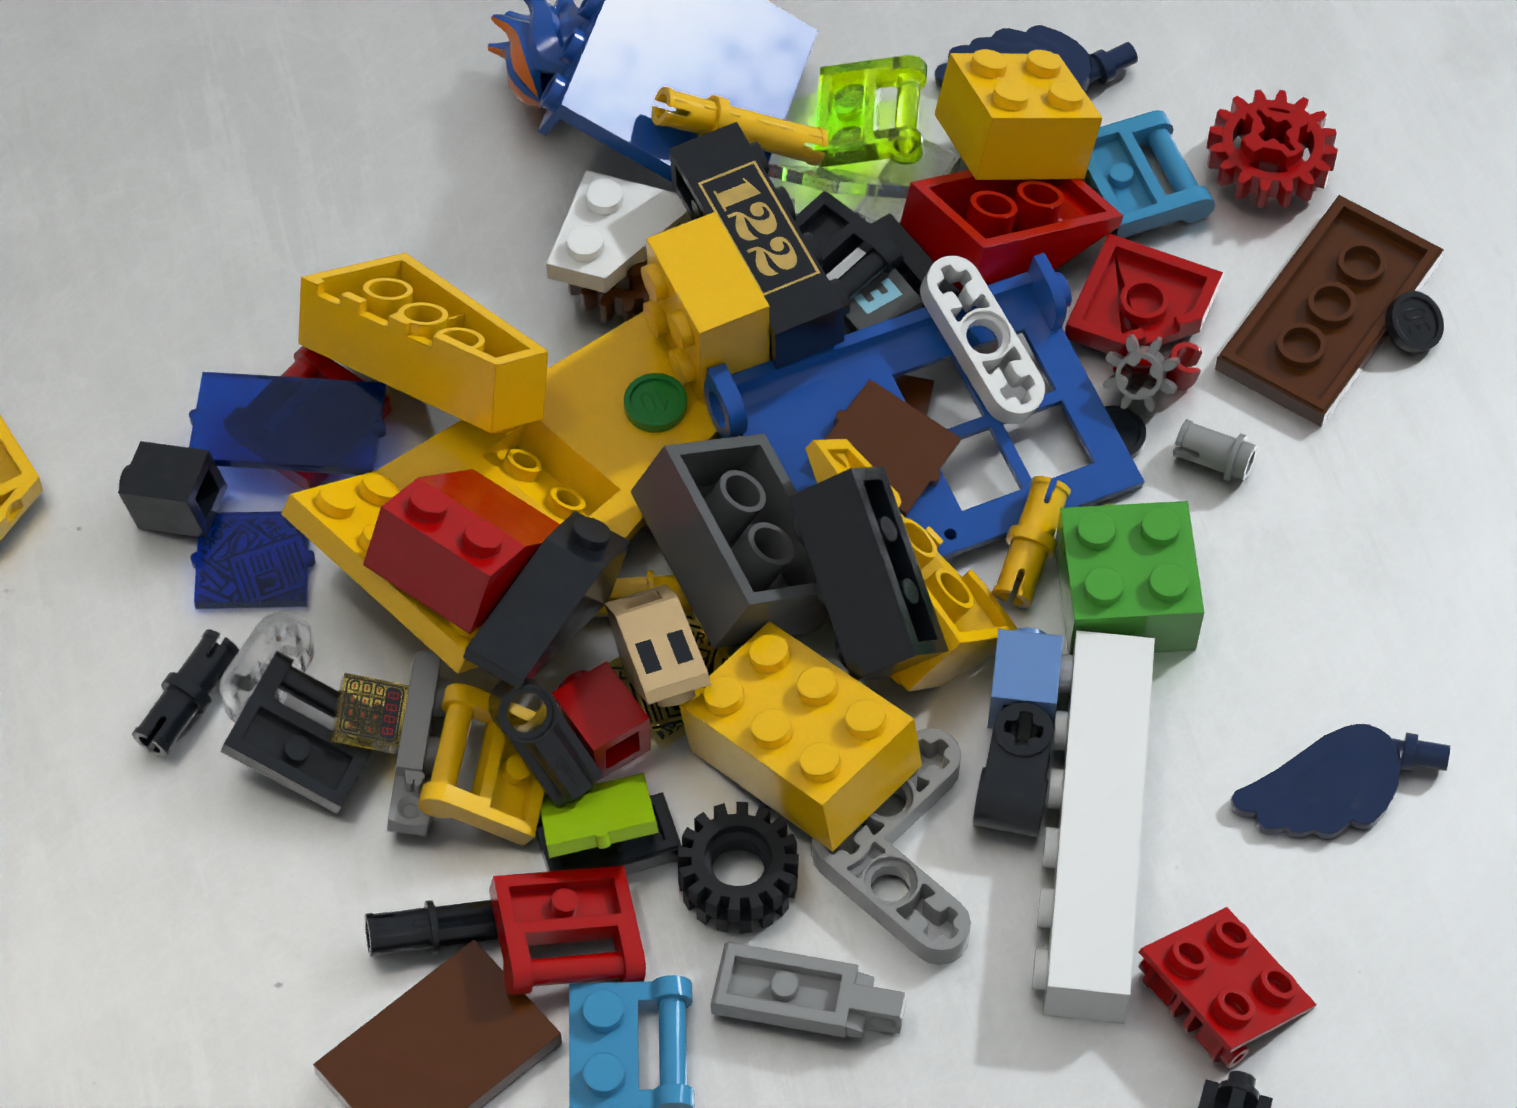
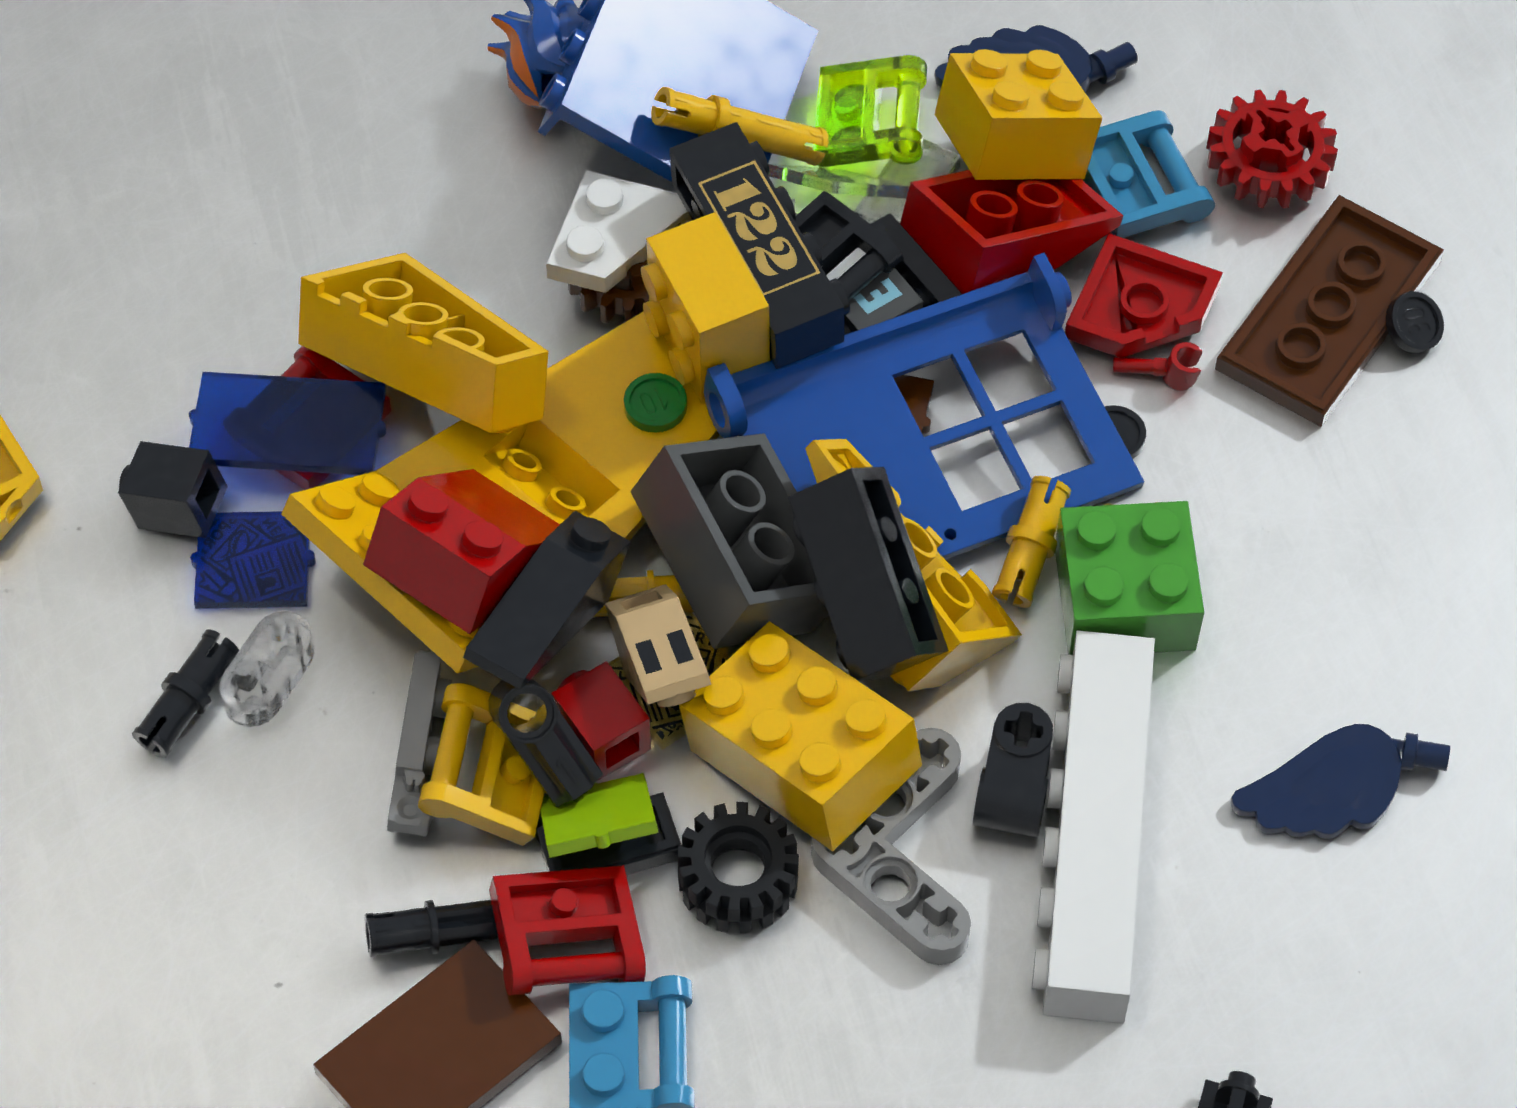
black plate [220,651,384,814] -> none
tile [331,673,409,754] -> none
light grey hinge [711,942,906,1038] -> none
reddish brown piece [824,379,961,518] -> none
white beam [920,256,1045,424] -> none
medium blue brick [987,627,1063,729] -> none
light grey gear [1103,334,1180,412] -> none
red hinge [1138,907,1317,1068] -> none
light grey pin [1173,419,1257,482] -> none

